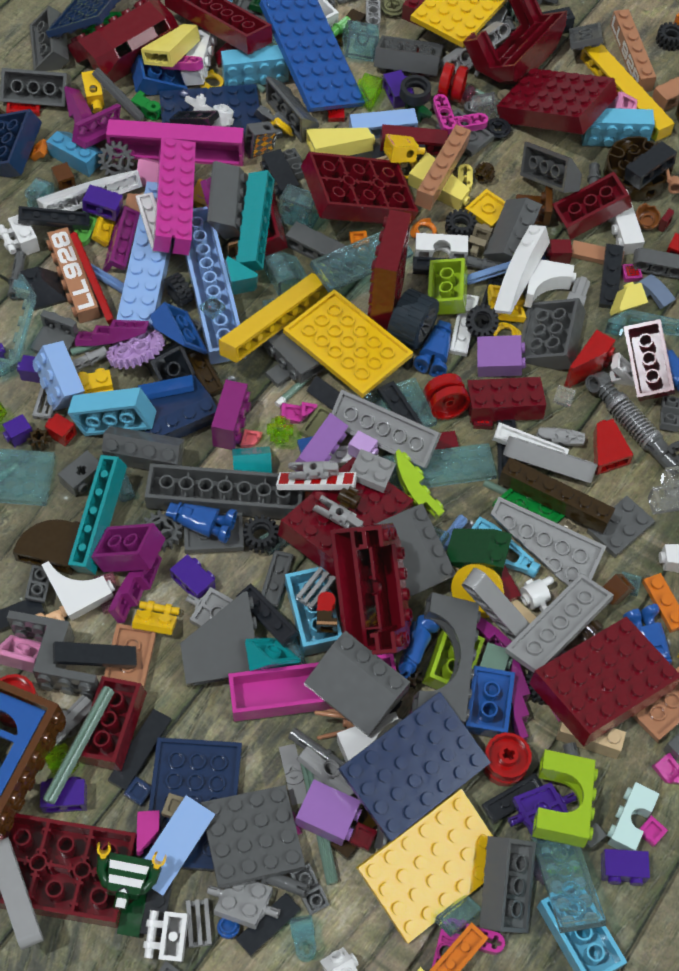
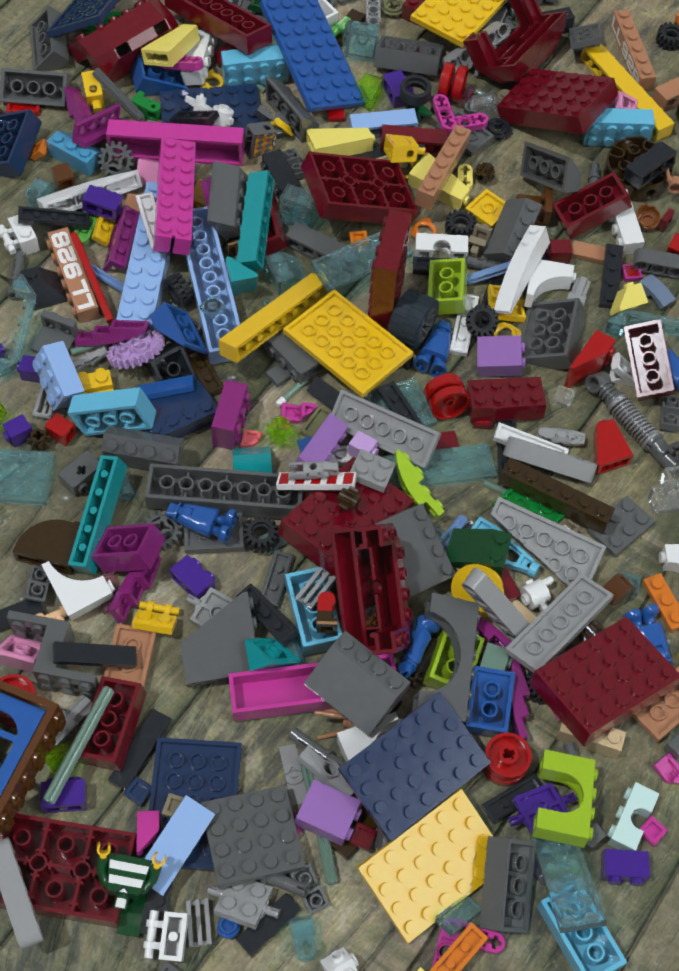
light grey hinge [312,495,363,528] -> none

